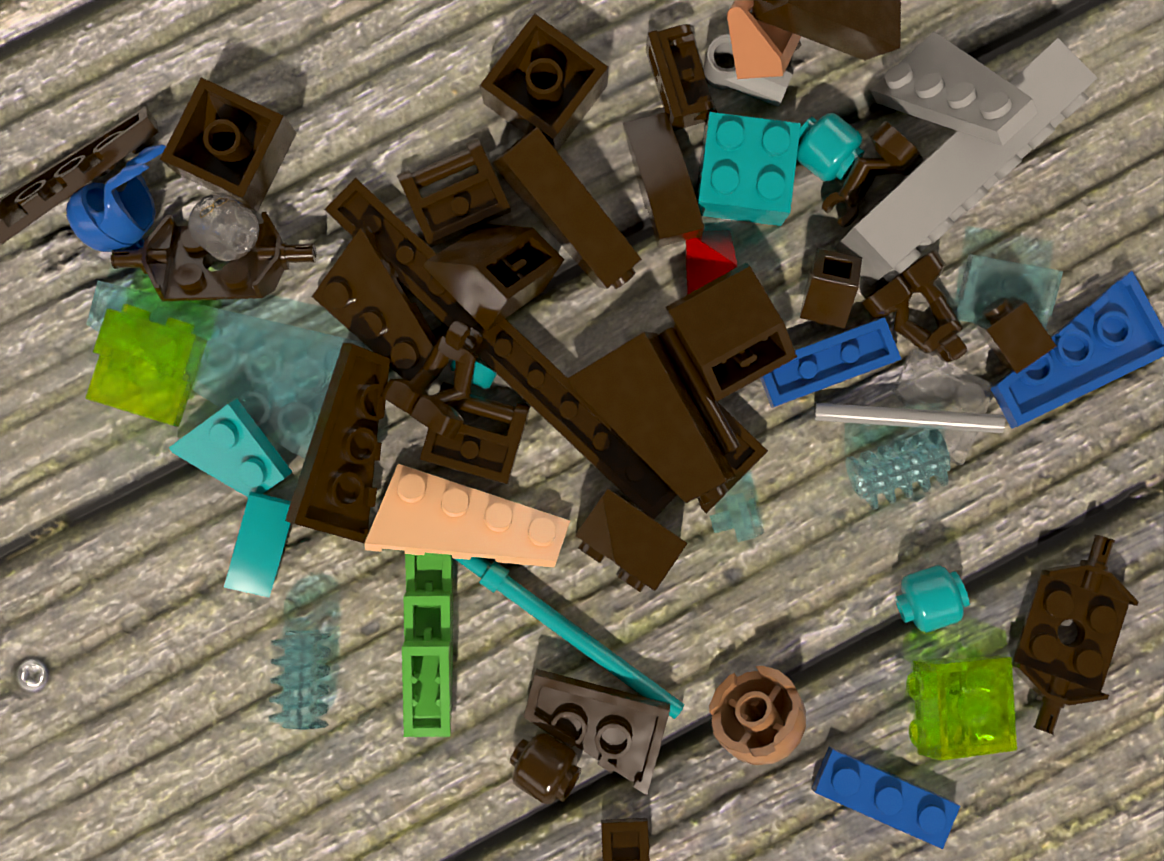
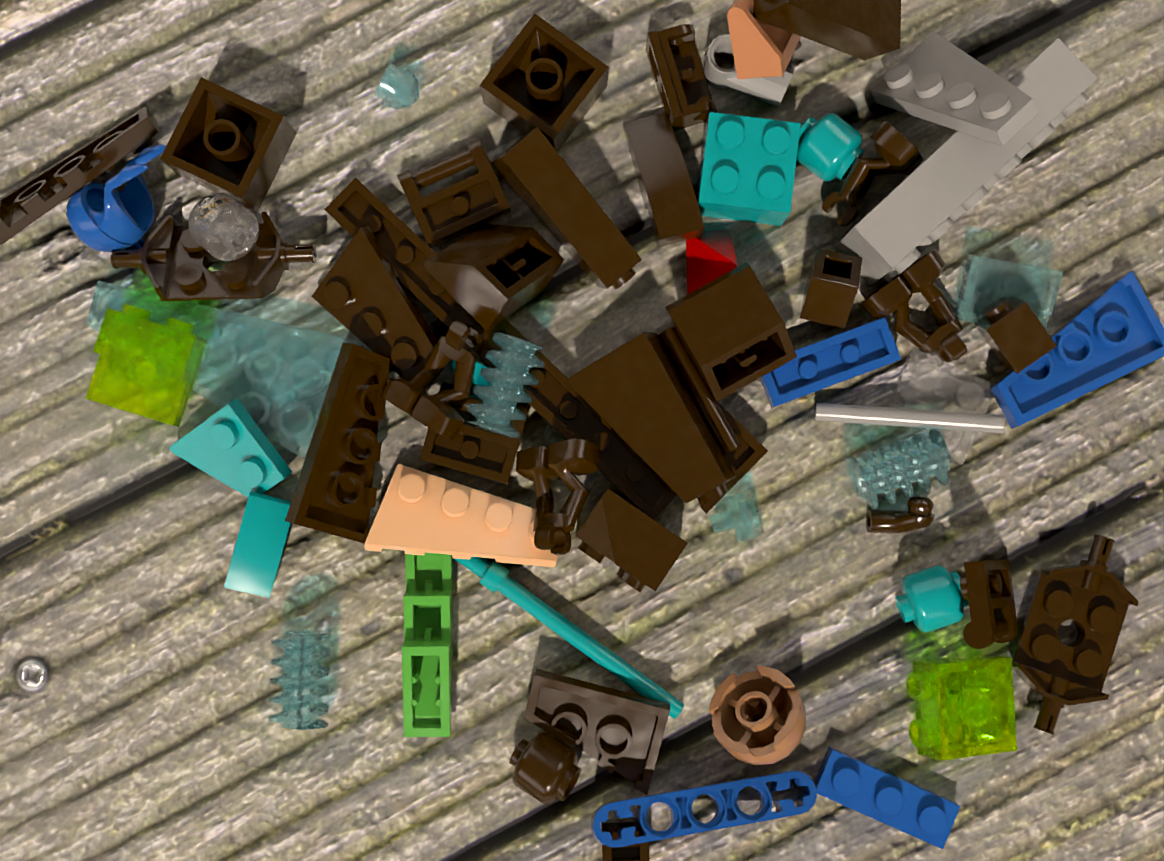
none -> clear light blue plate [374,62,419,109]
none -> clear light blue piece [467,333,545,438]
none -> dark brown piece [516,439,599,556]
none -> blue beam [591,771,817,847]
none -> dark brown arm [866,496,935,533]
none -> dark brown plate [960,559,1018,649]

